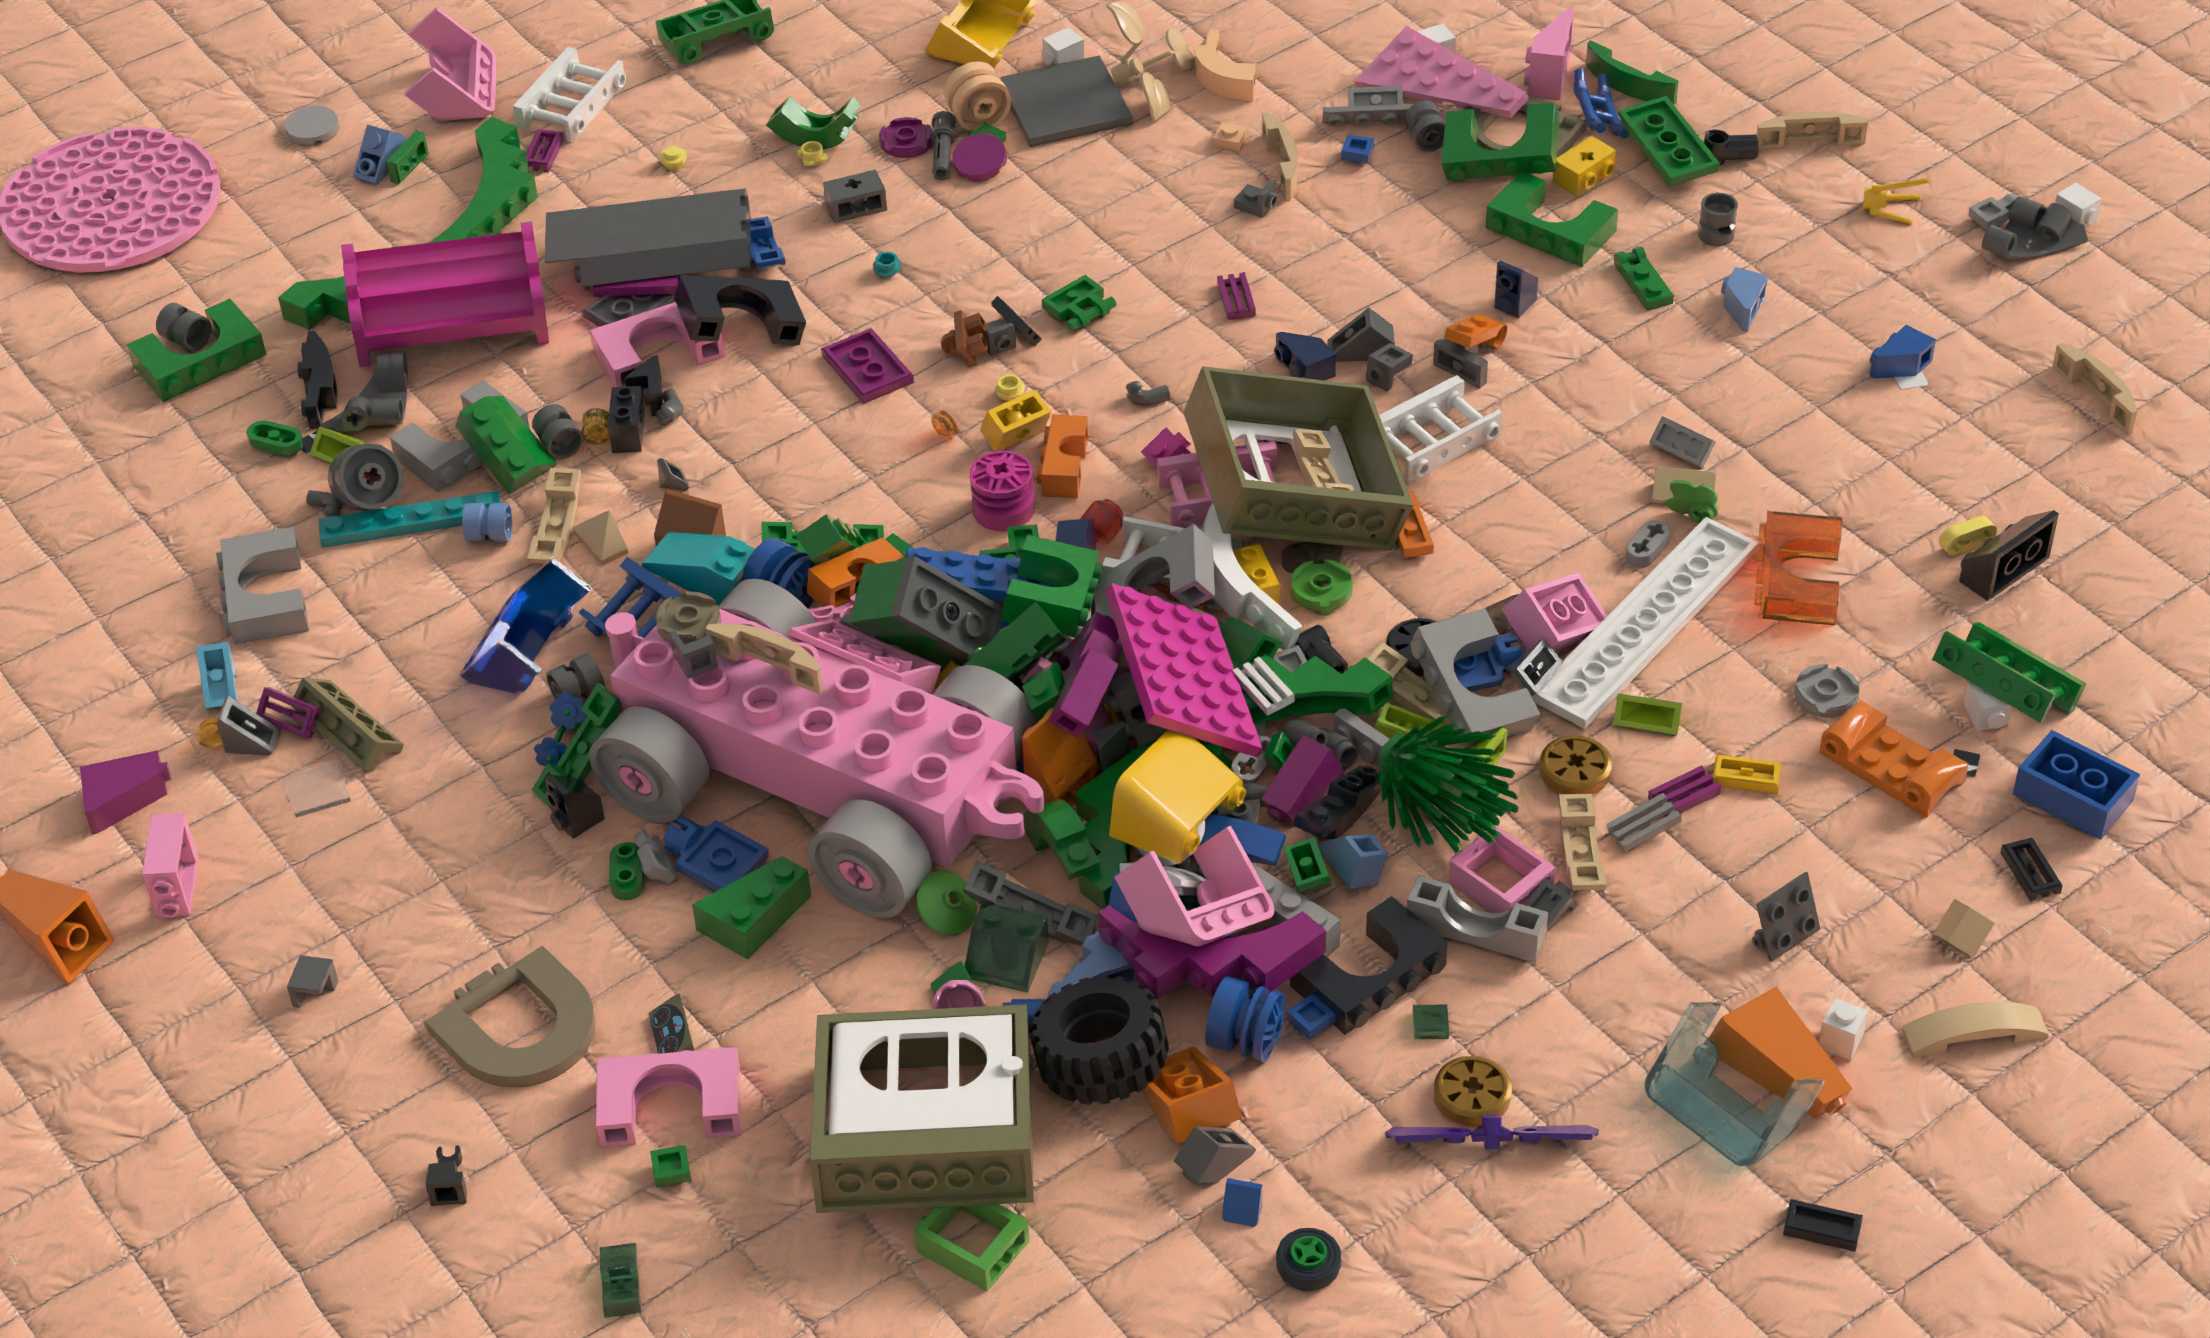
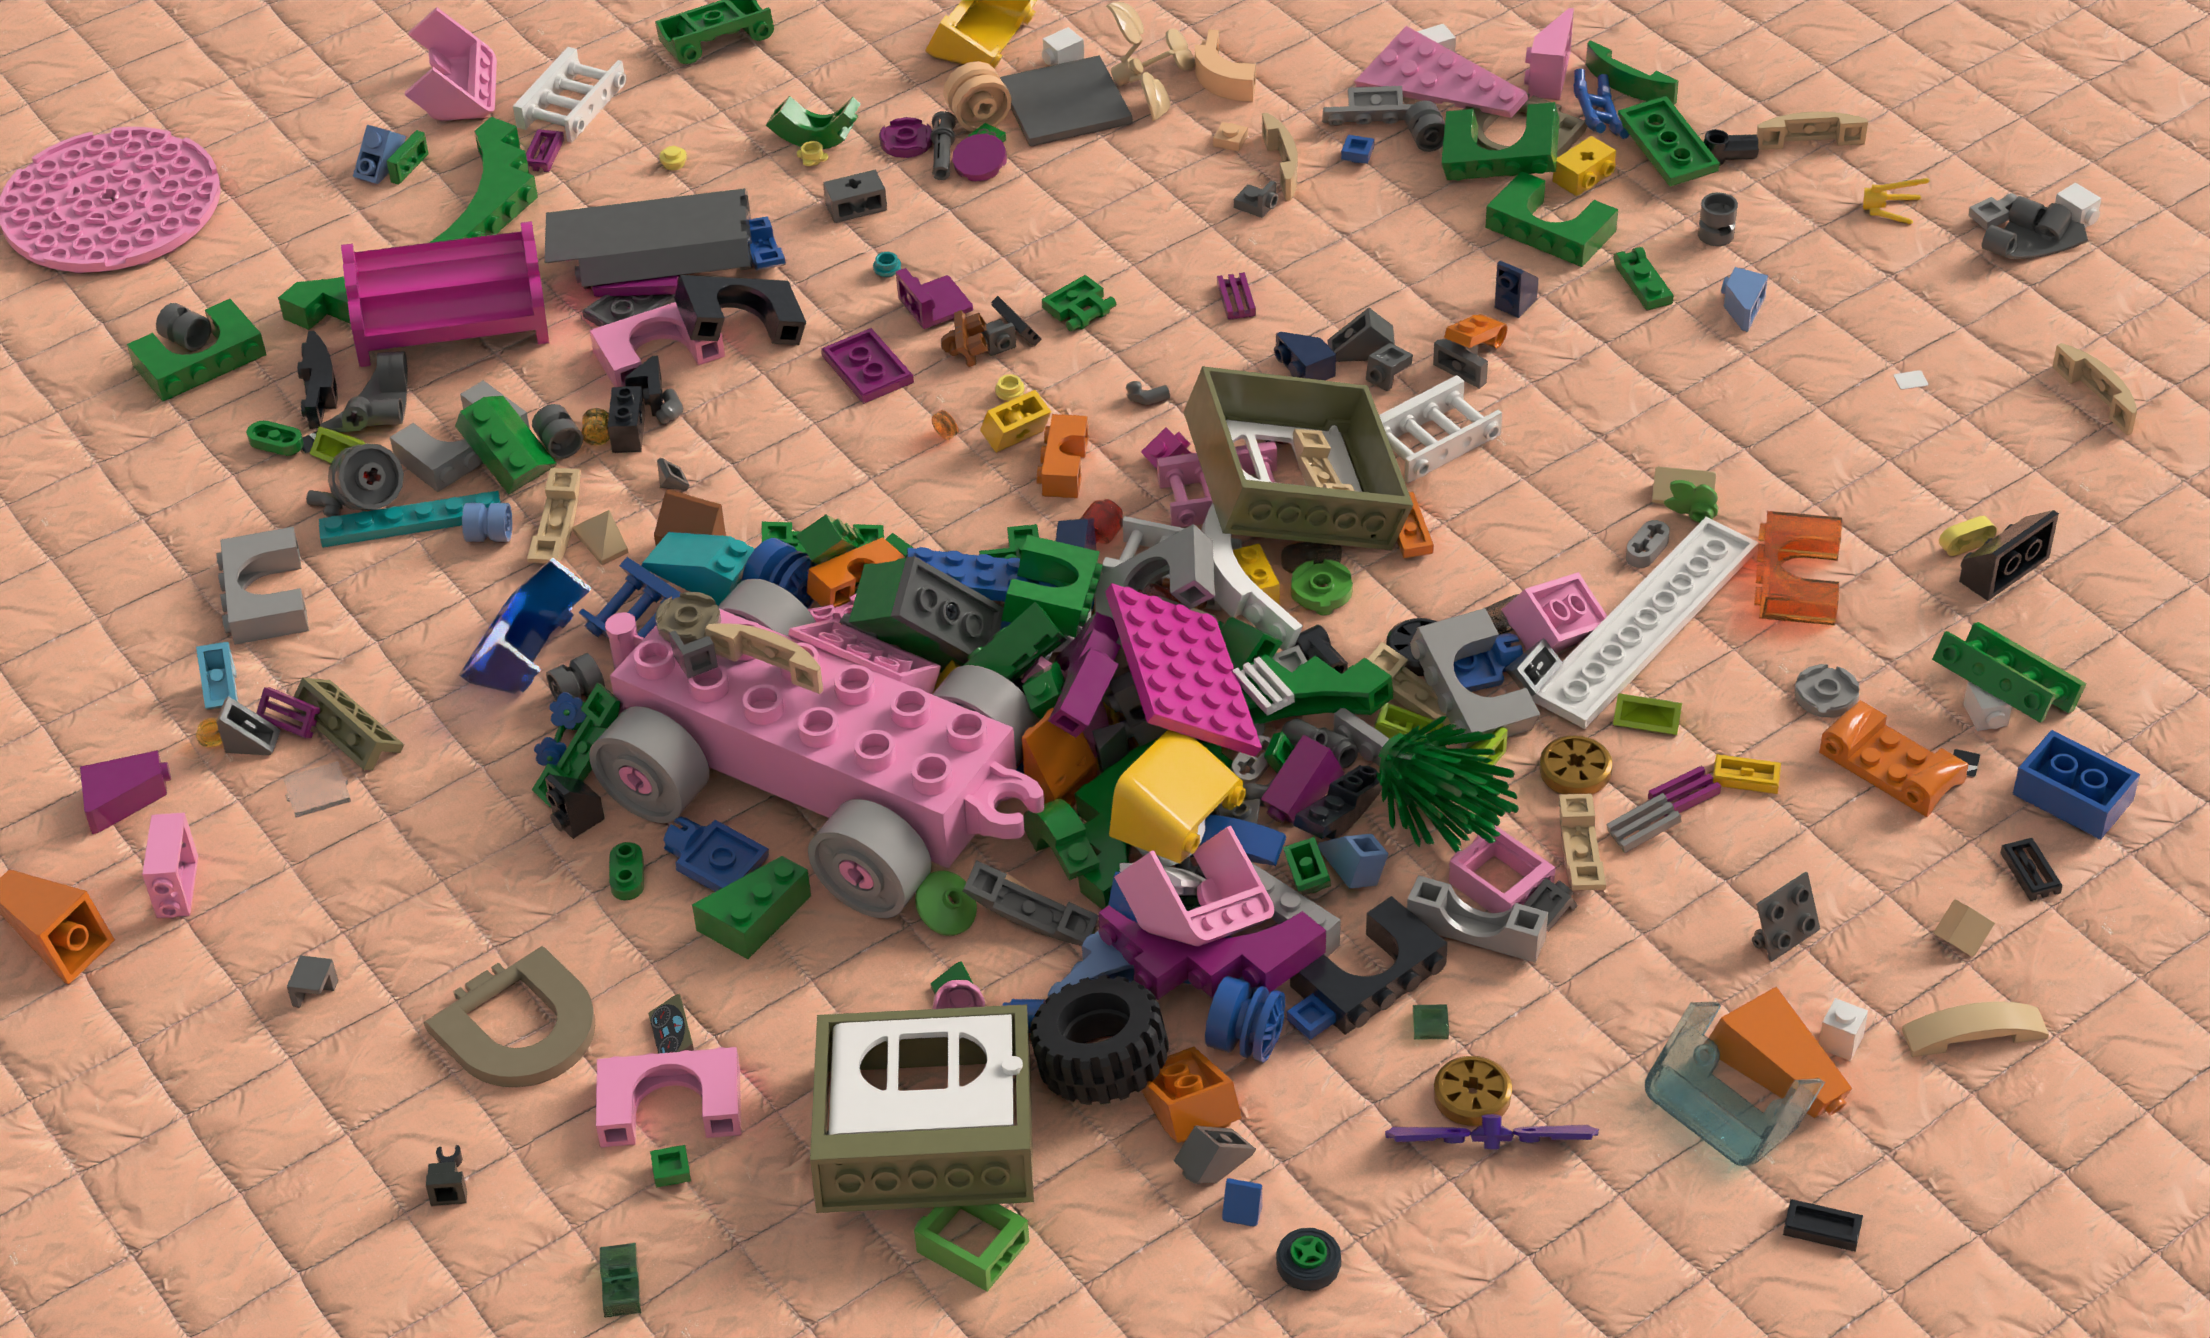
light grey tile [285,106,339,146] -> none
light grey plate [634,829,678,885] -> none
clear green slope [964,902,1049,993] -> none
dark pink wheel [970,451,1035,531] -> none
light grey plate [1649,416,1716,468] -> none
blue slope [1870,325,1936,378] -> none
none -> magenta bracket [896,268,973,329]

